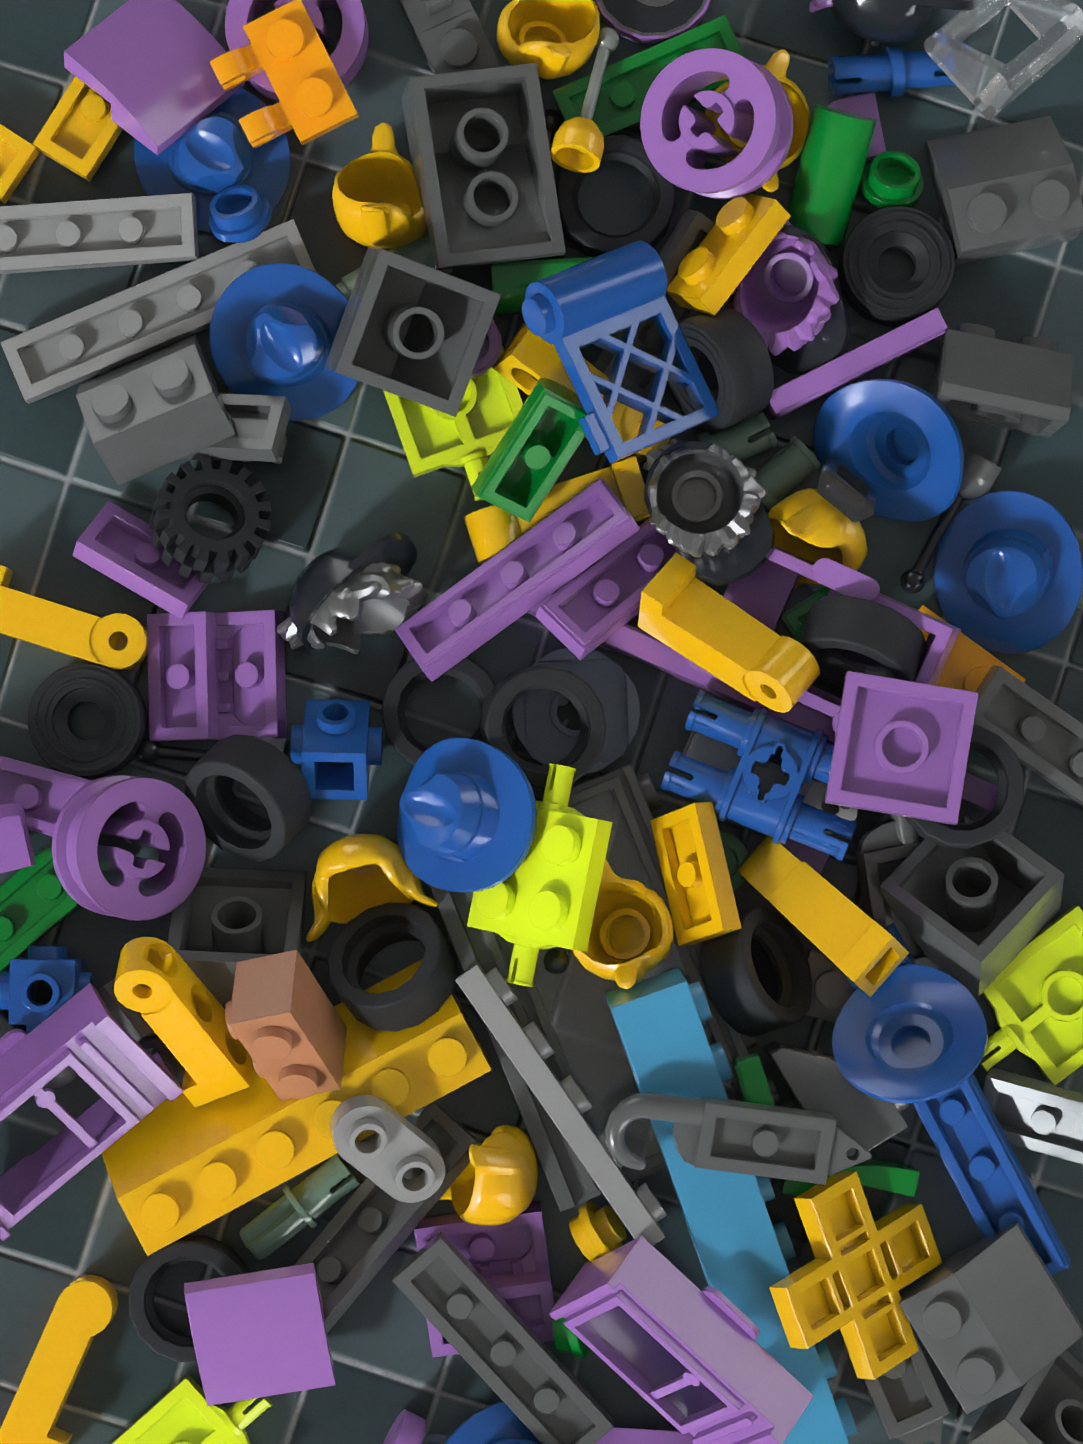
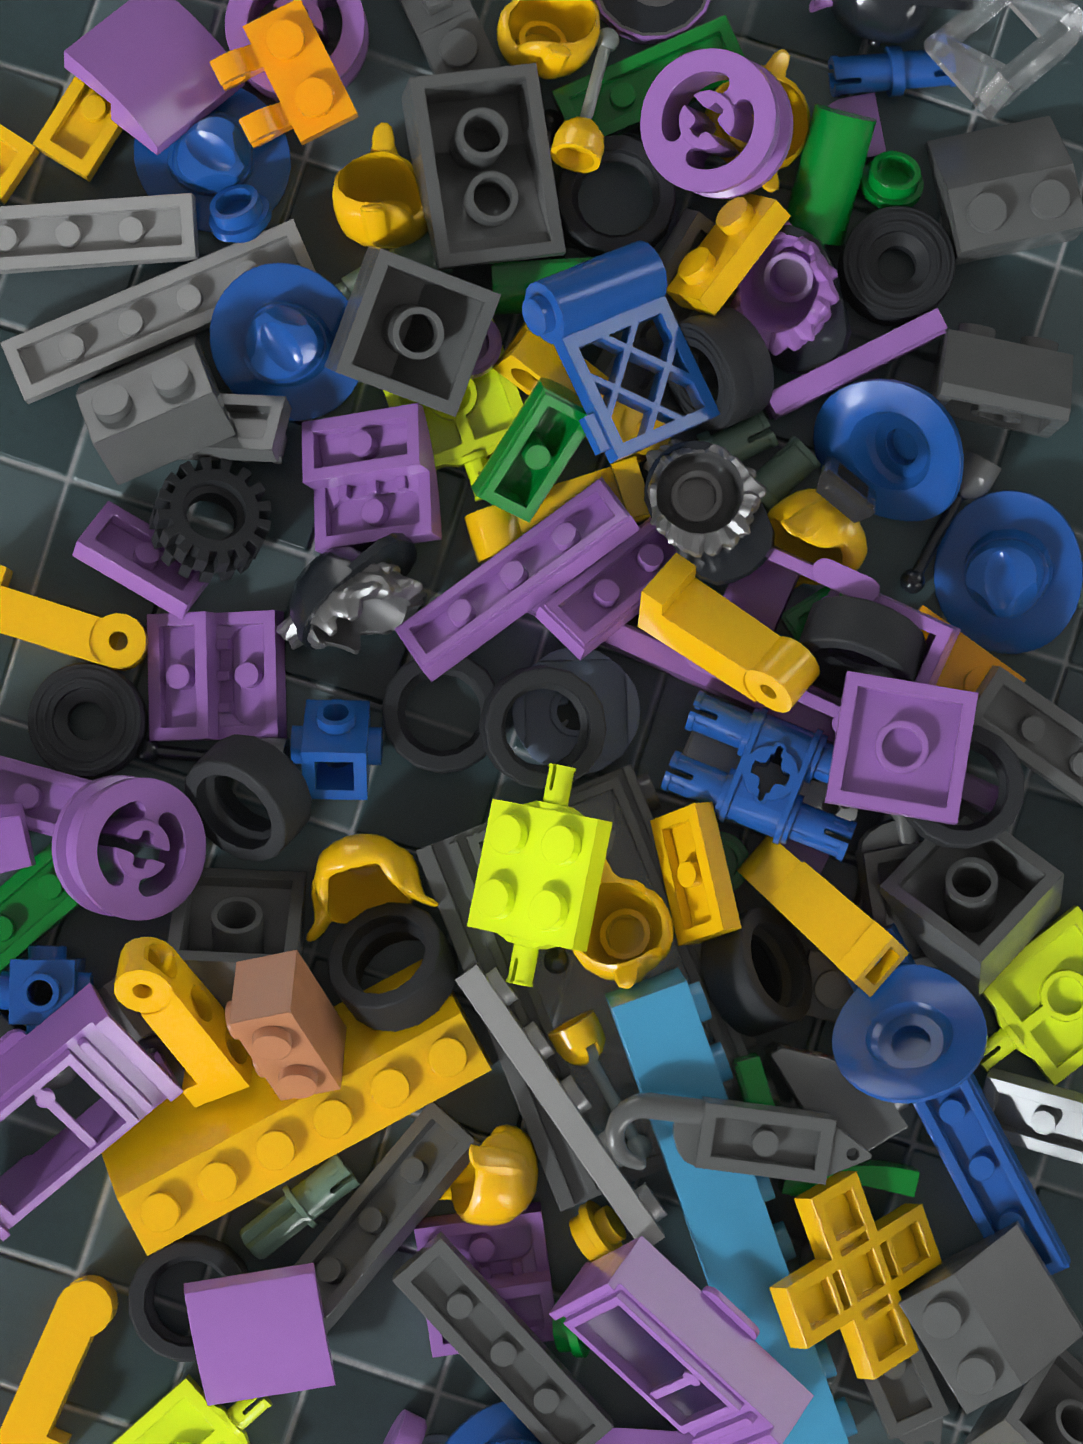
light grey plate [330,1095,445,1203] -> none
blue hat [397,738,537,893] -> none
none -> medium lavender slope [302,403,442,554]
none -> hinge [548,1010,652,1159]

